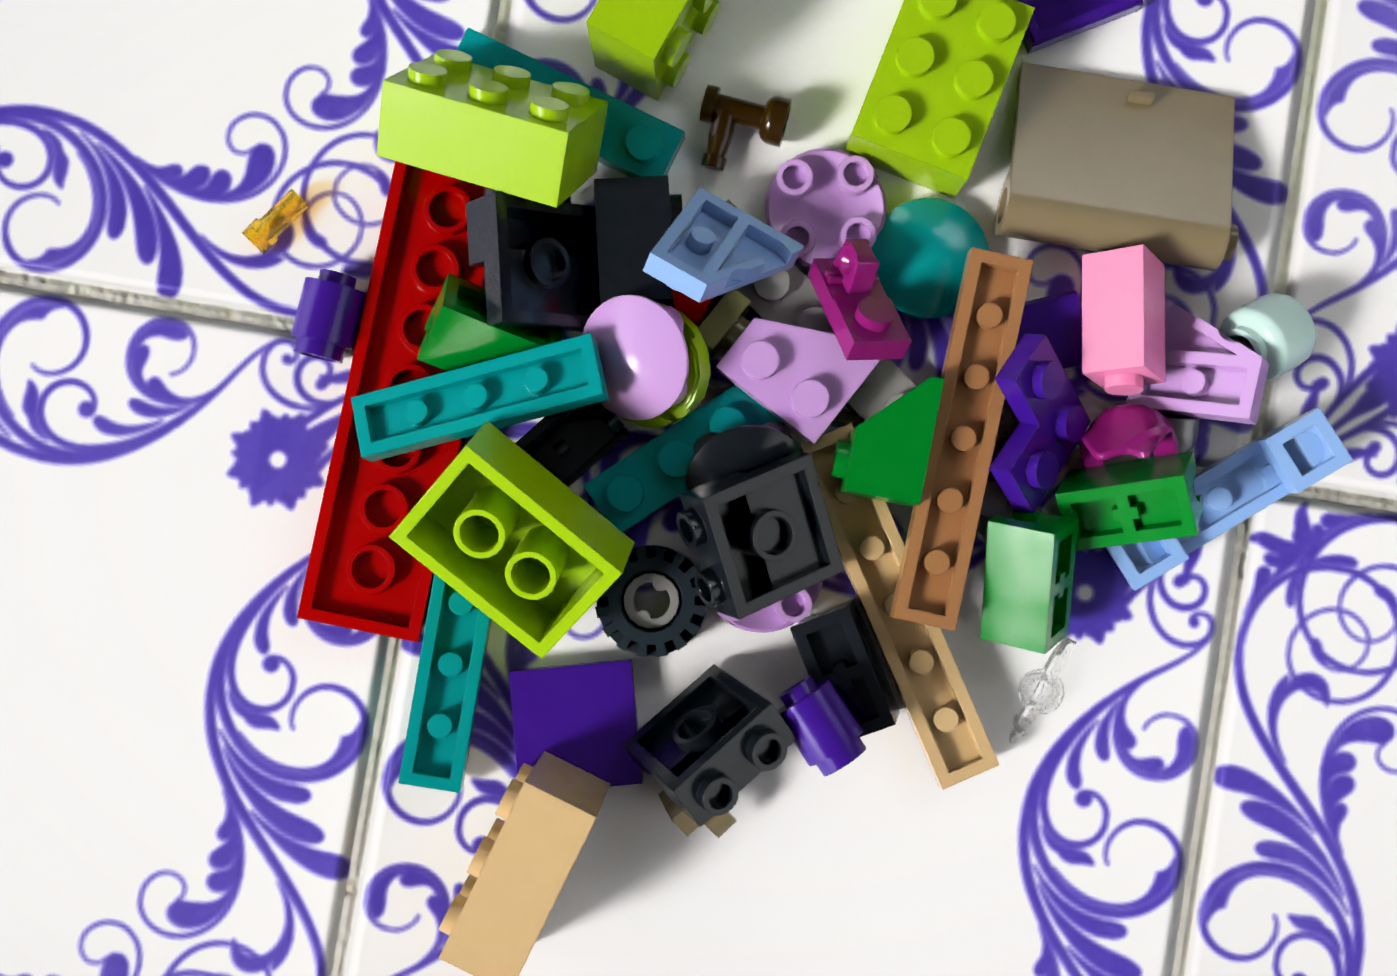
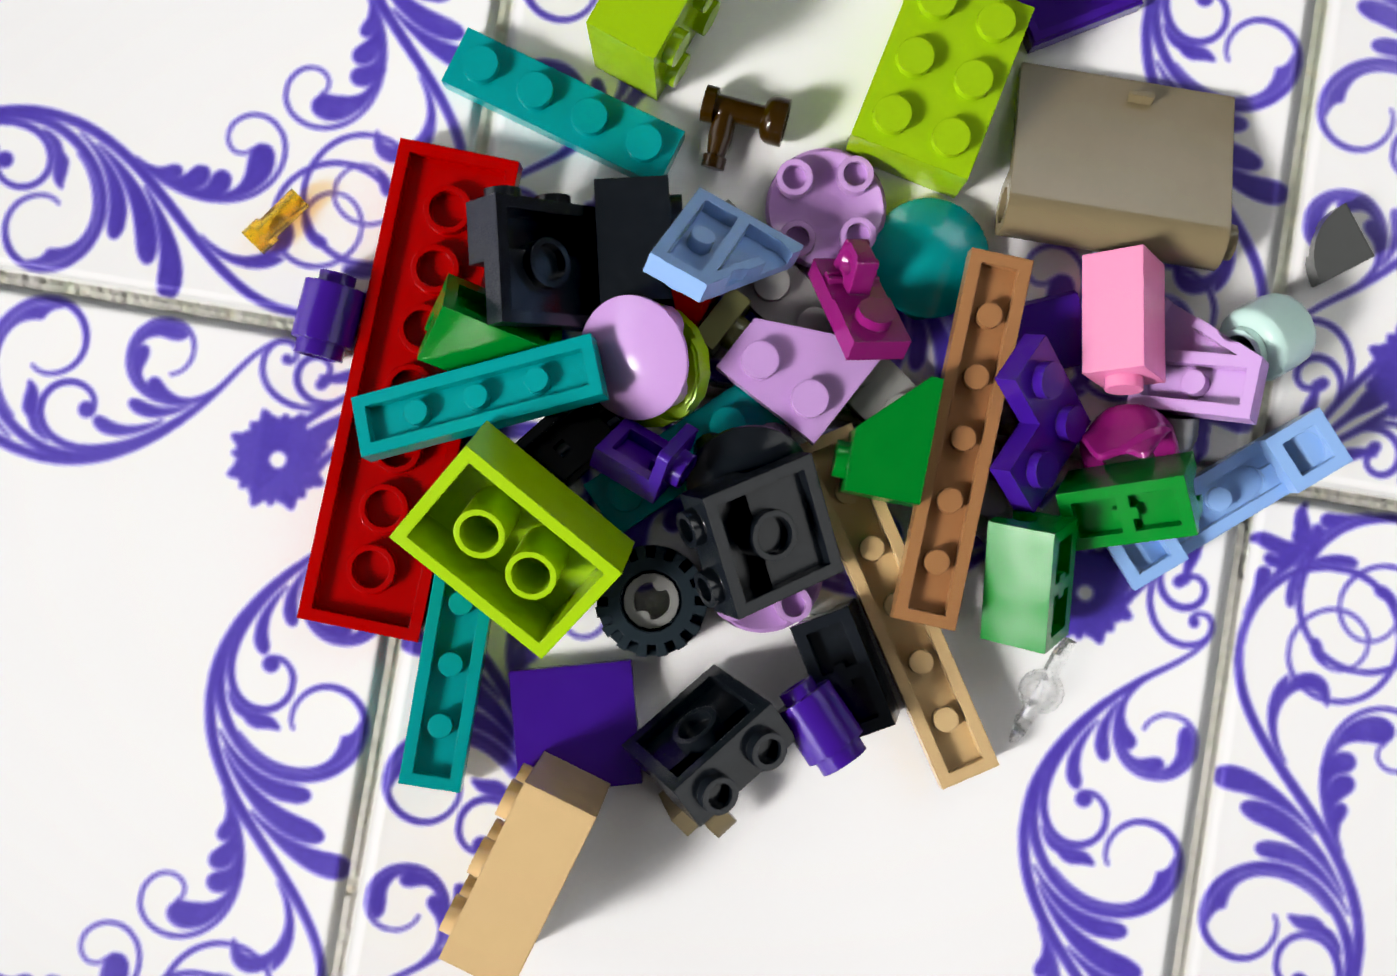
lime brick [376,49,609,208] -> none
none -> dark purple bracket [589,418,699,504]
none -> dark grey tile [1305,203,1374,287]

